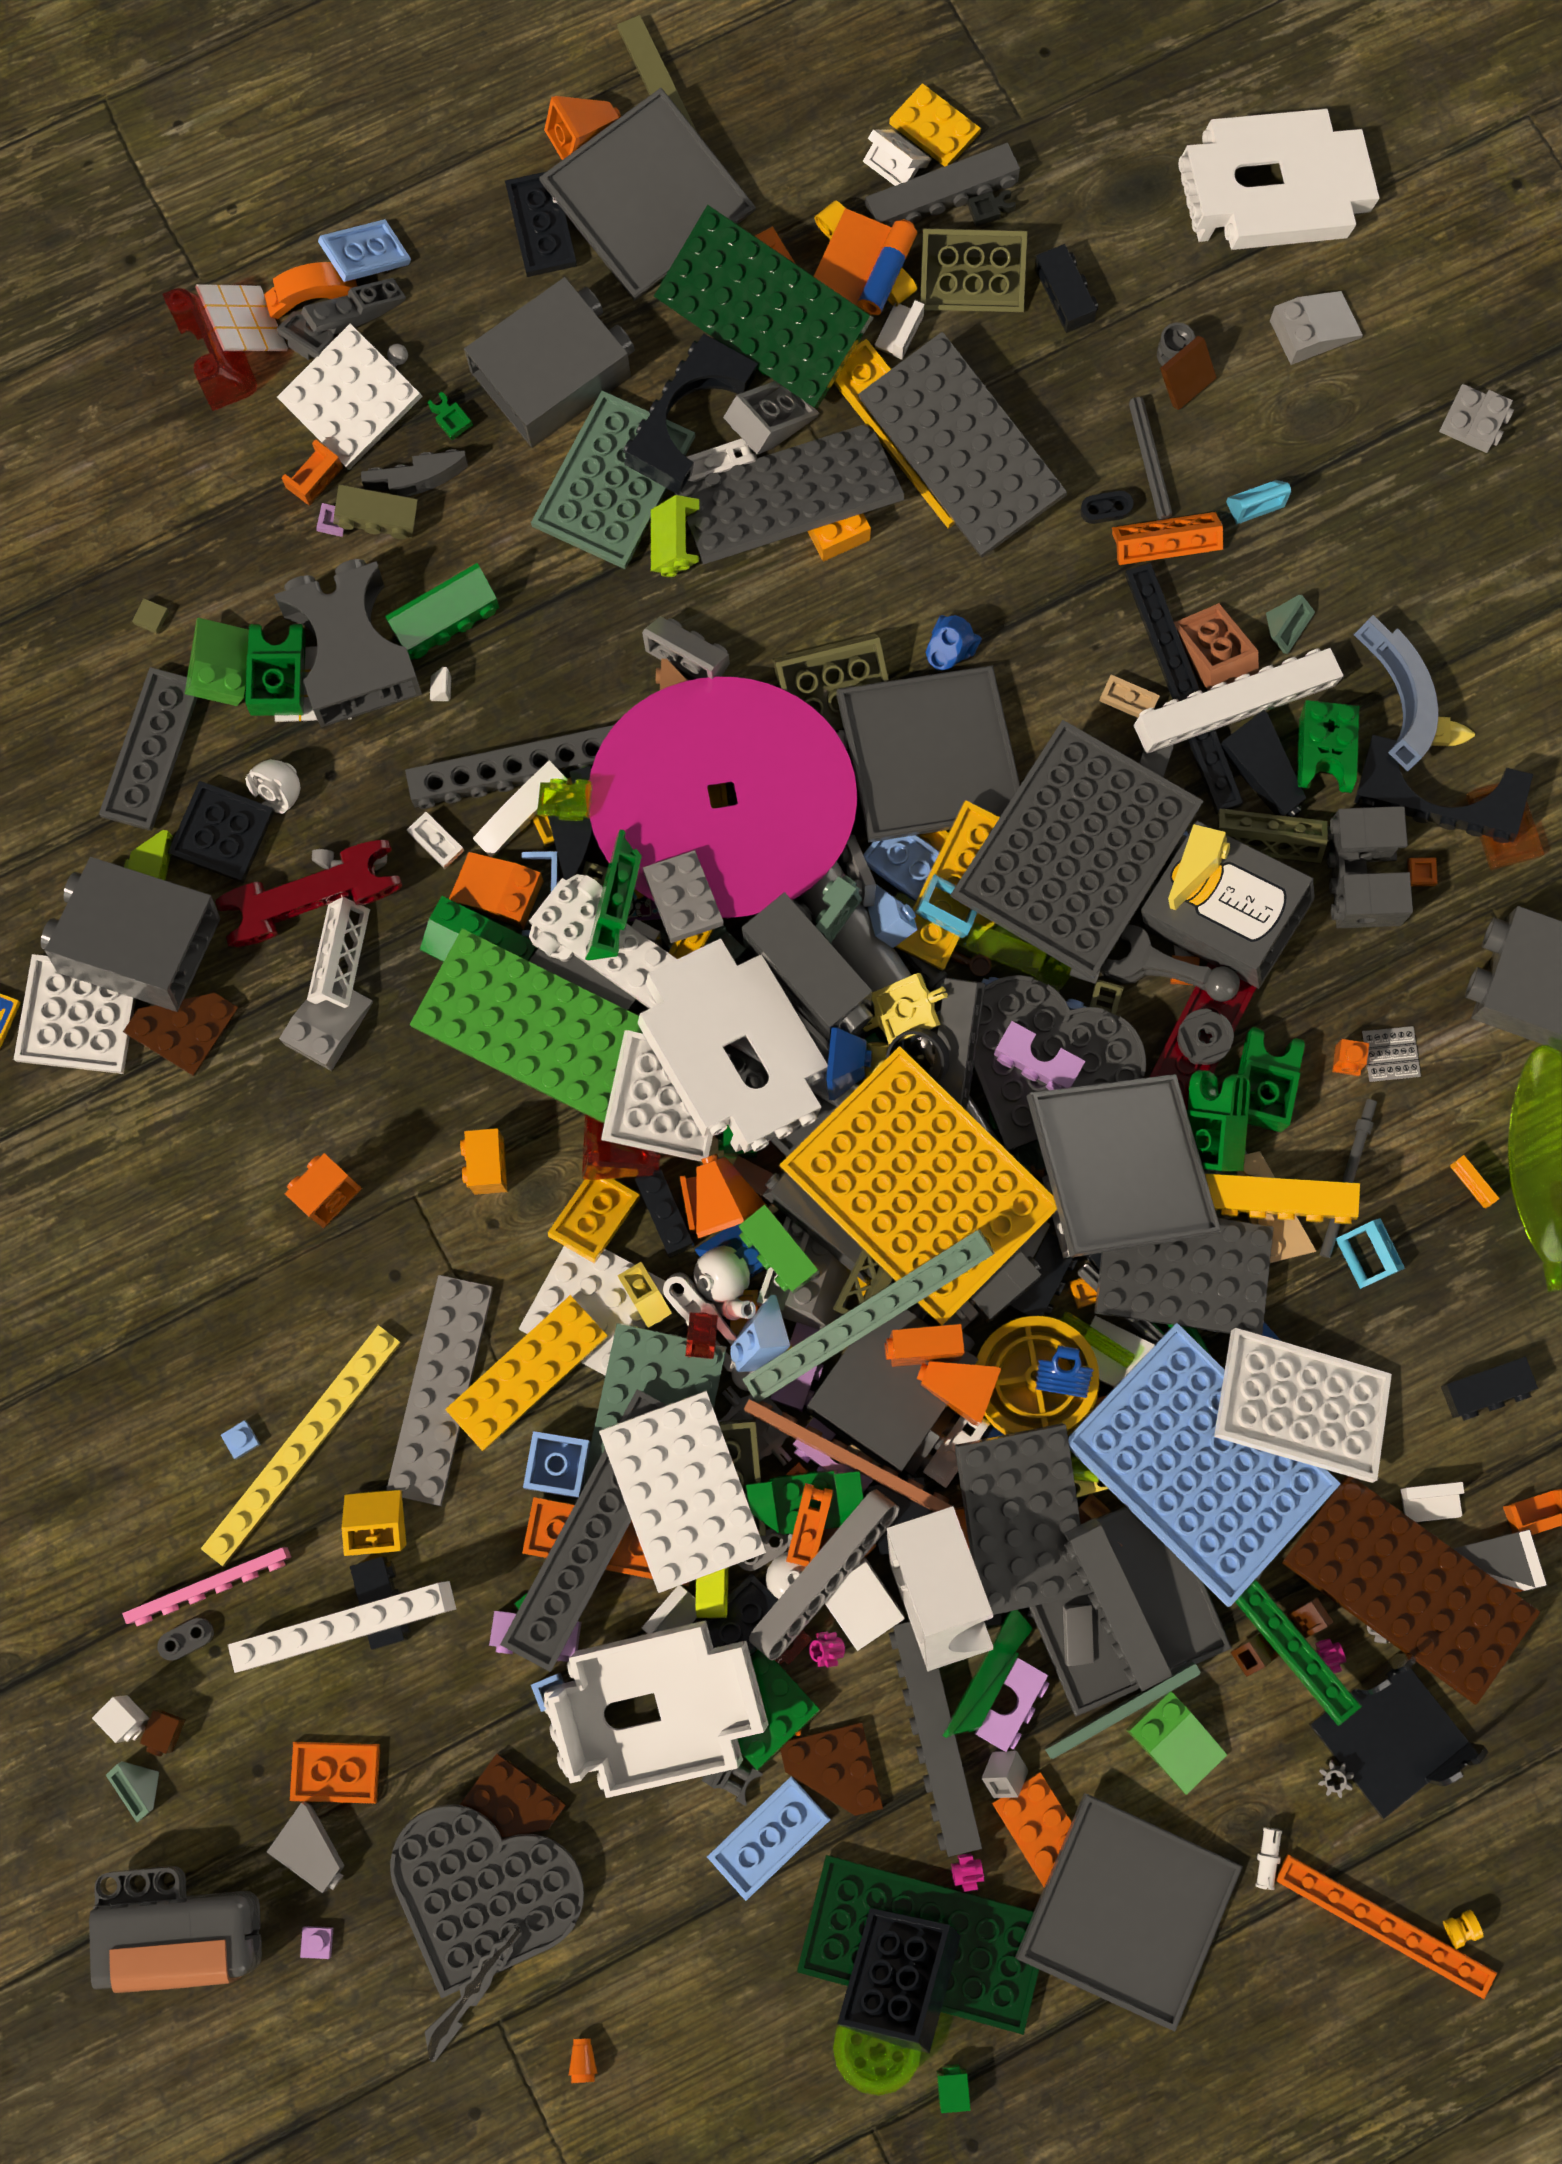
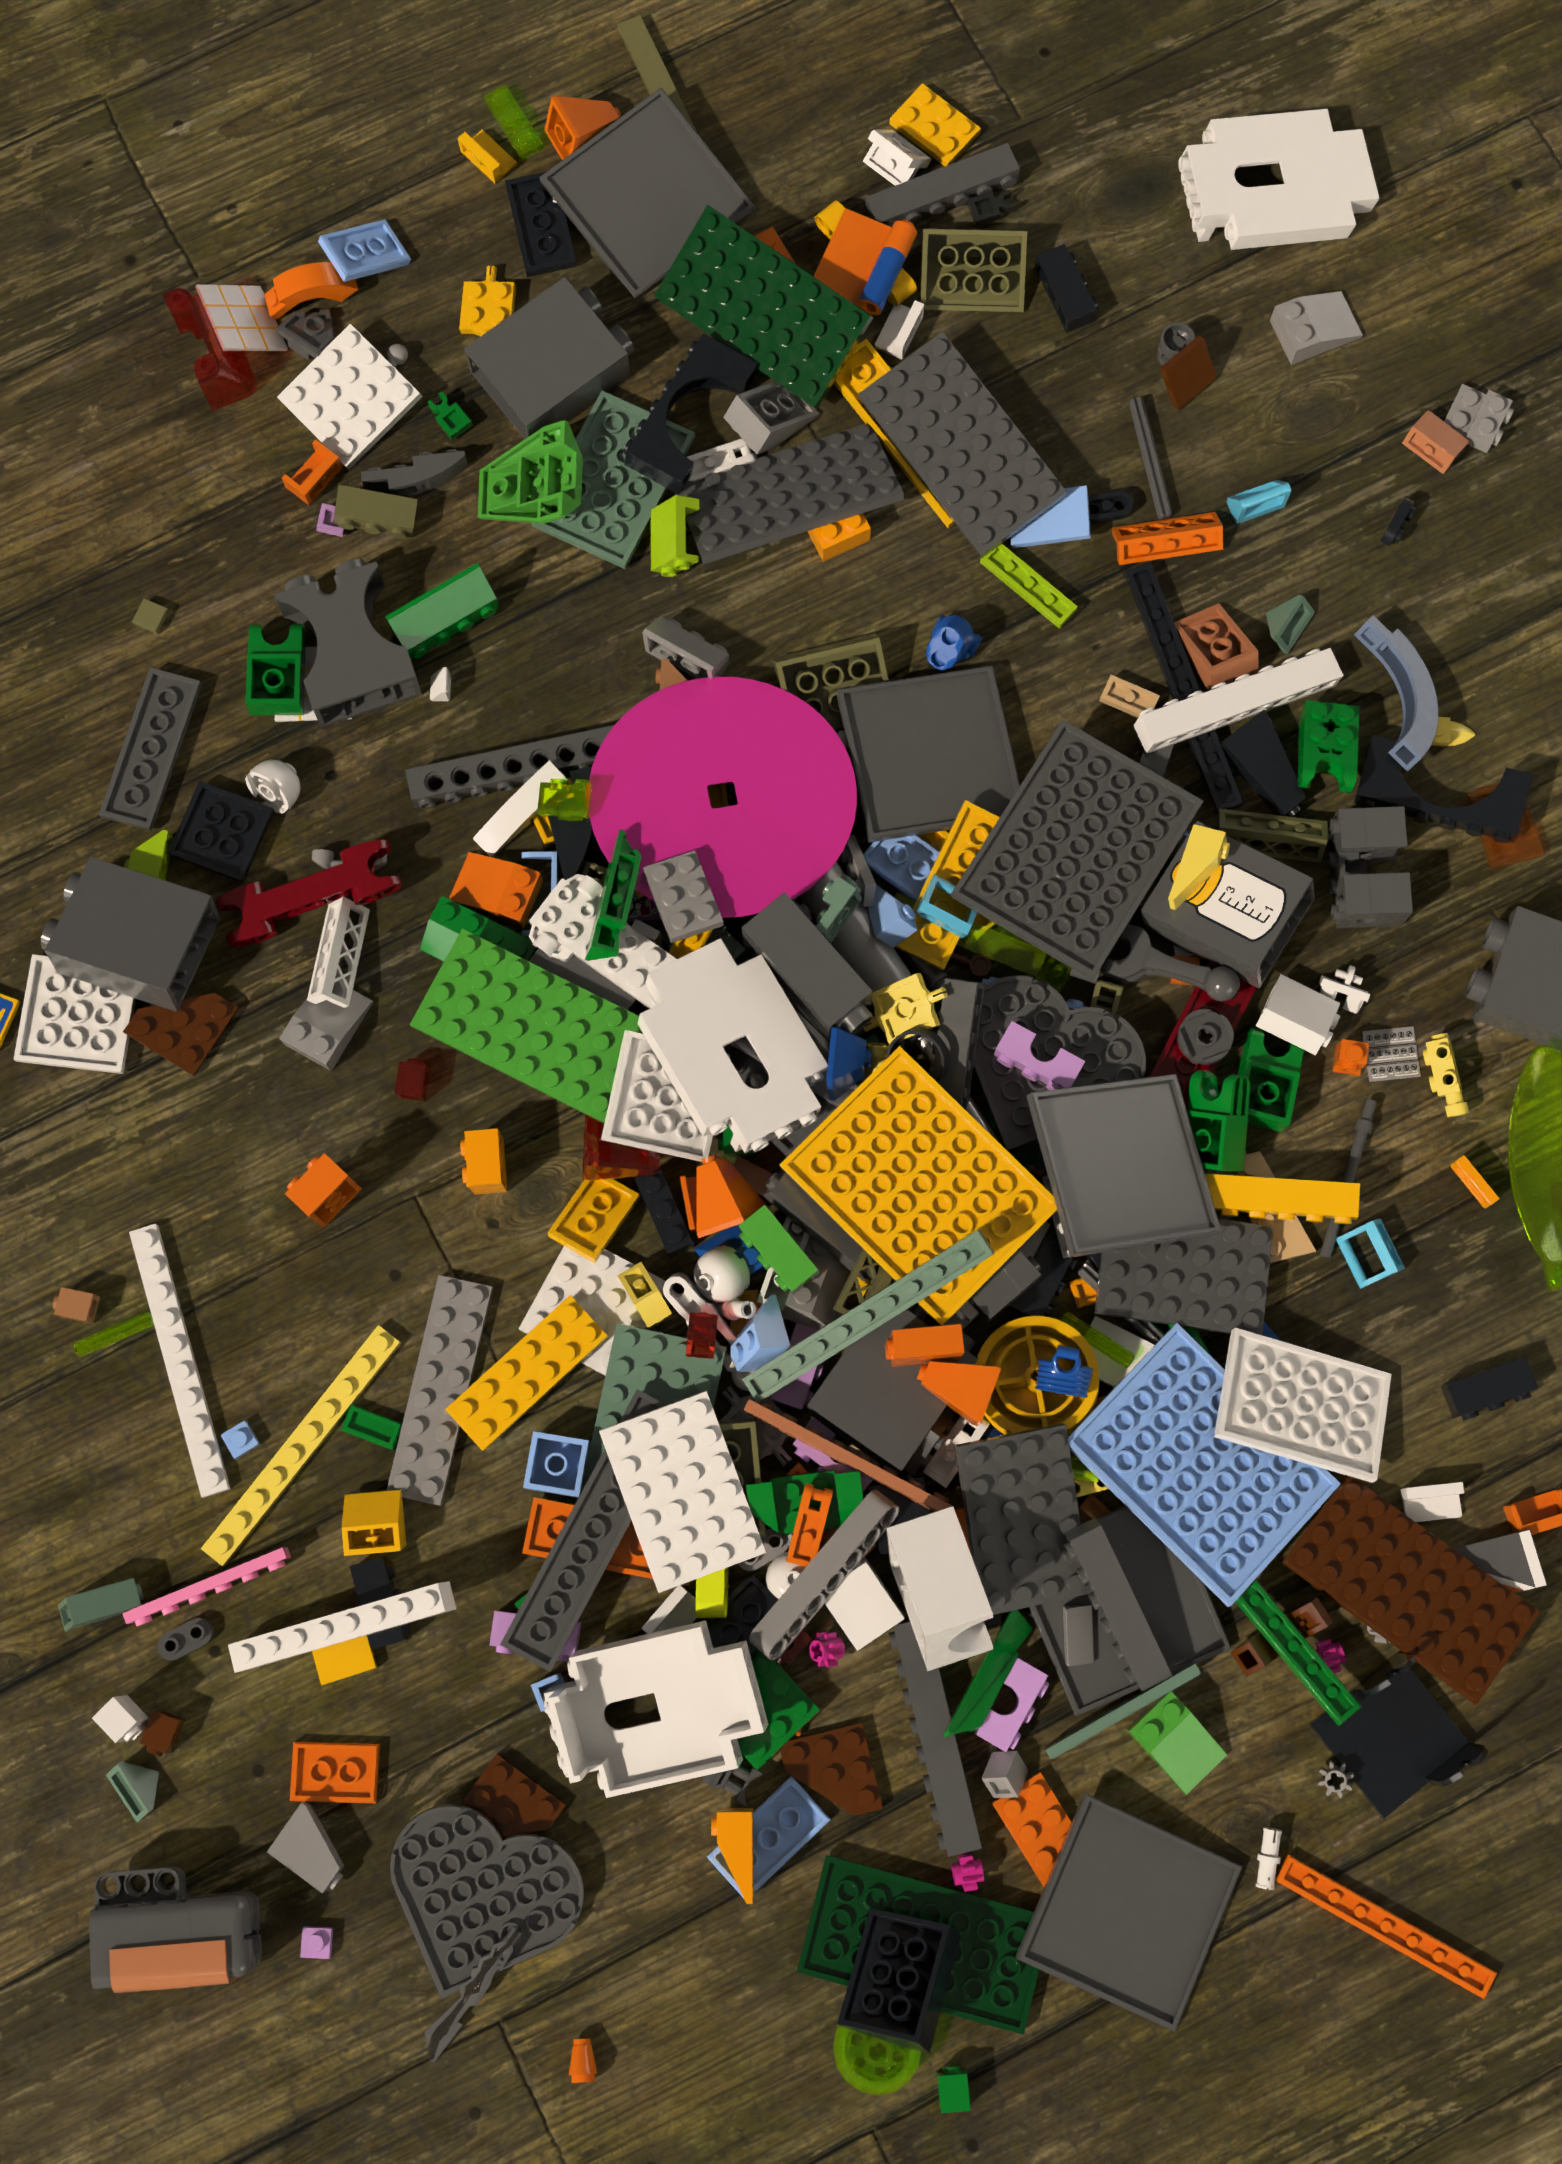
bright green slope [185,618,249,706] -> none
dark grey slope [301,278,406,334] -> none
white plate [407,812,464,869] -> none
orange tile [1407,858,1438,886] -> none
yellow wheel [1443,1910,1484,1949] -> none
none -> medium nougat brick [53,1287,100,1324]
none -> sand green slope [58,1578,143,1632]
none -> clear neon green axle [73,1312,154,1357]
none -> white plate [129,1224,231,1498]
none -> yellow tile [312,1635,378,1686]
none -> green tile [341,1404,402,1451]
none -> clear red brick [394,1058,430,1102]
none -> yellow panel [458,130,518,184]
none -> yellow plate [459,266,516,337]
none -> bright green wedge [478,420,583,524]
none -> clear neon green plate [483,84,544,161]
none -> light orange slope [711,1808,754,1904]
none -> lime plate [980,543,1078,629]
none -> light blue tile [1011,485,1091,548]
none -> white brick [1256,974,1340,1055]
none -> white hips [1319,965,1370,1014]
none -> black plate [1380,496,1416,546]
none -> nougat panel [1402,411,1469,474]
none -> light yellow brick [1423,1033,1469,1118]

